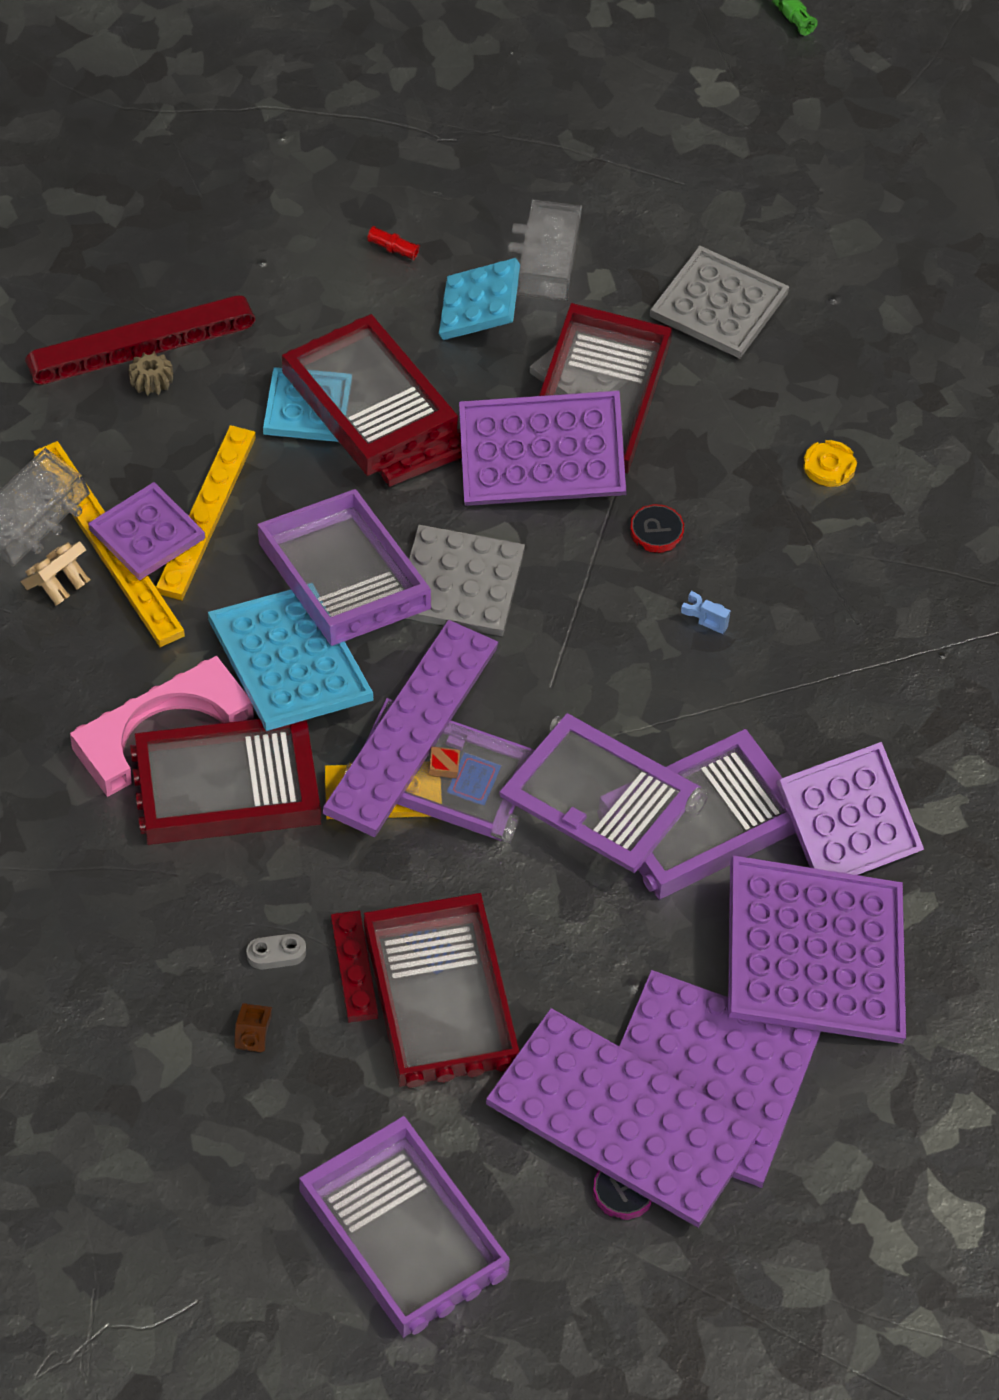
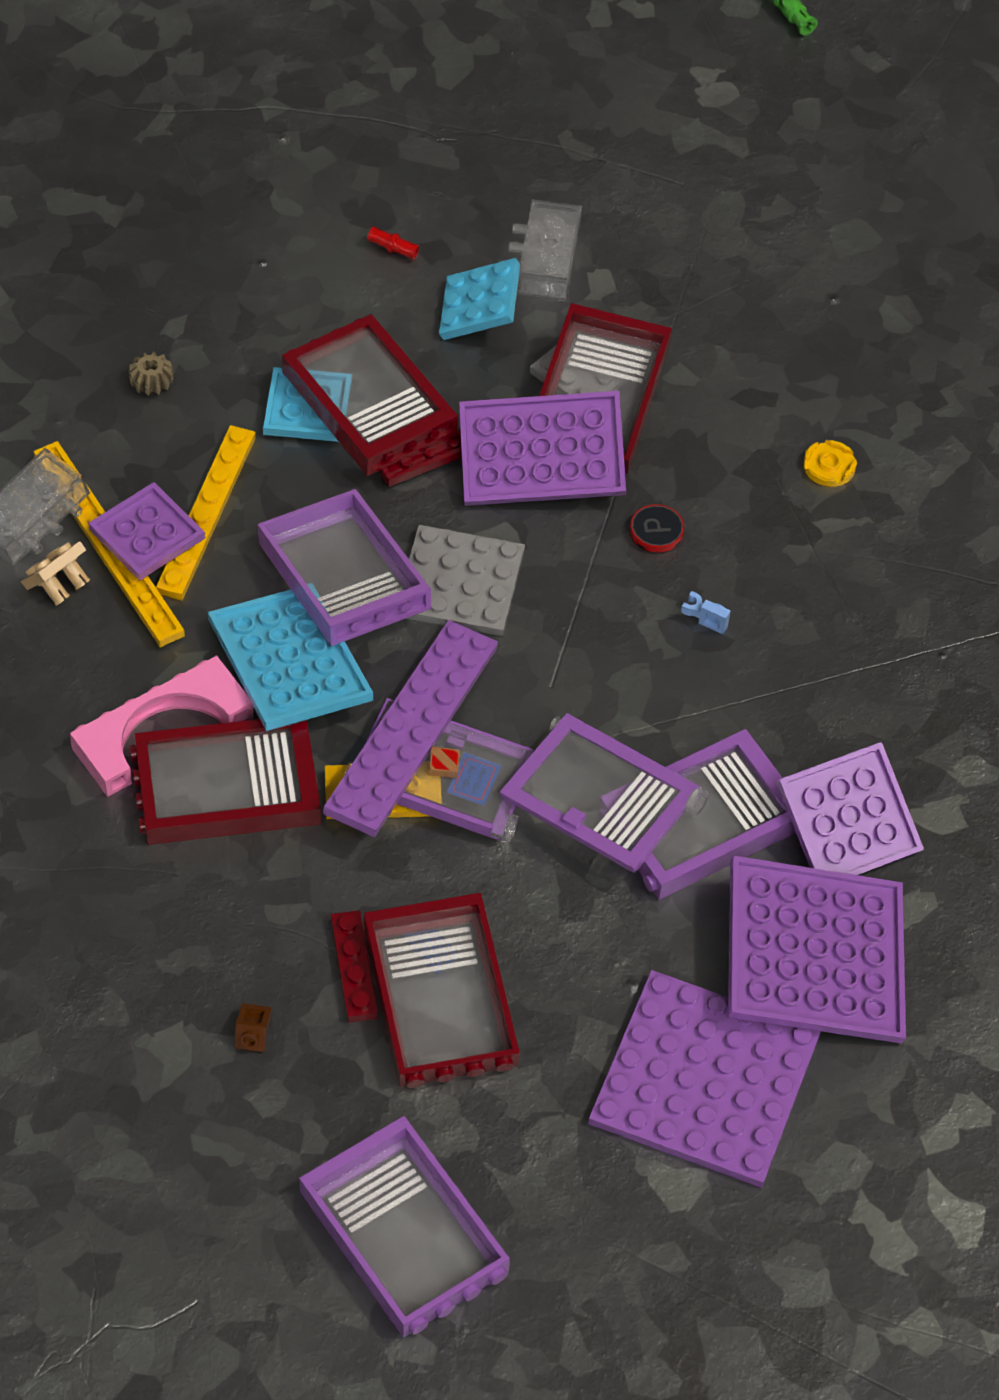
dark red beam [25,295,255,385] -> none
light grey plate [247,934,306,970] -> none
medium lavender plate [486,1008,761,1228] -> none
black tile [593,1171,652,1220] -> none
light grey plate [650,246,789,359] -> none

